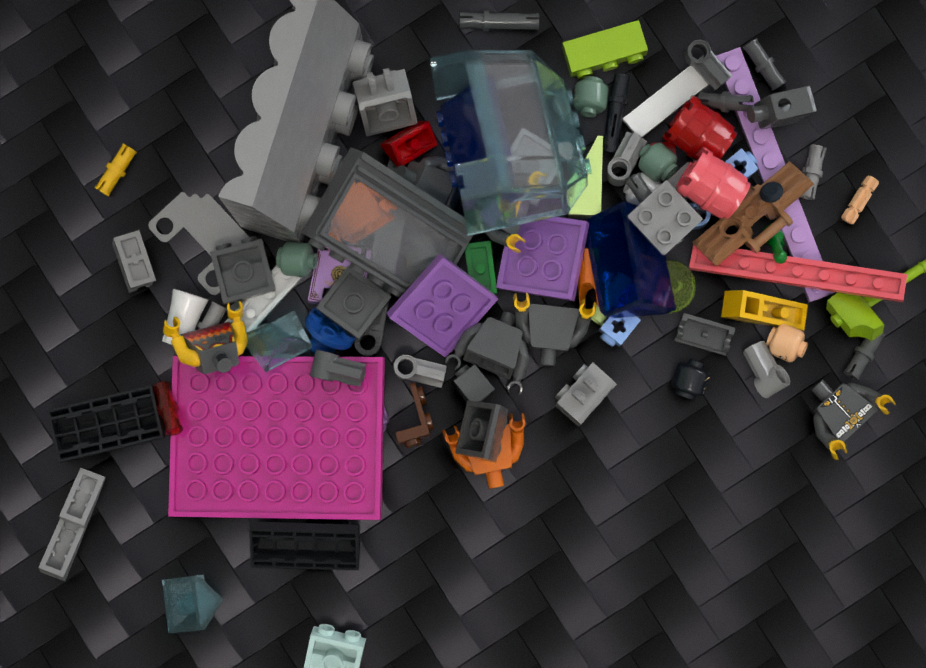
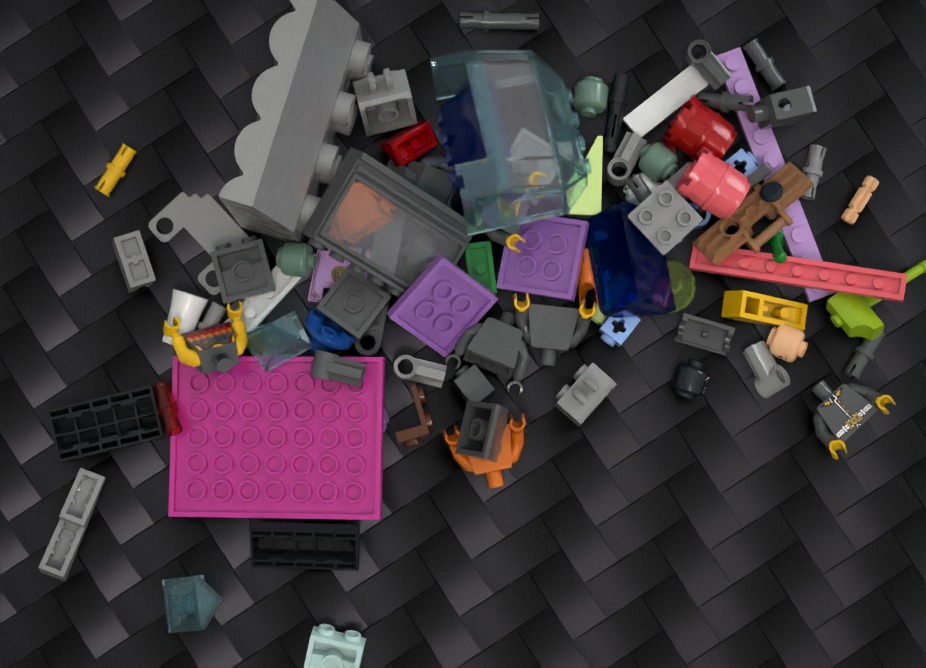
lime brick [562,20,648,79] -> none
none -> dark grey tile [747,162,774,187]

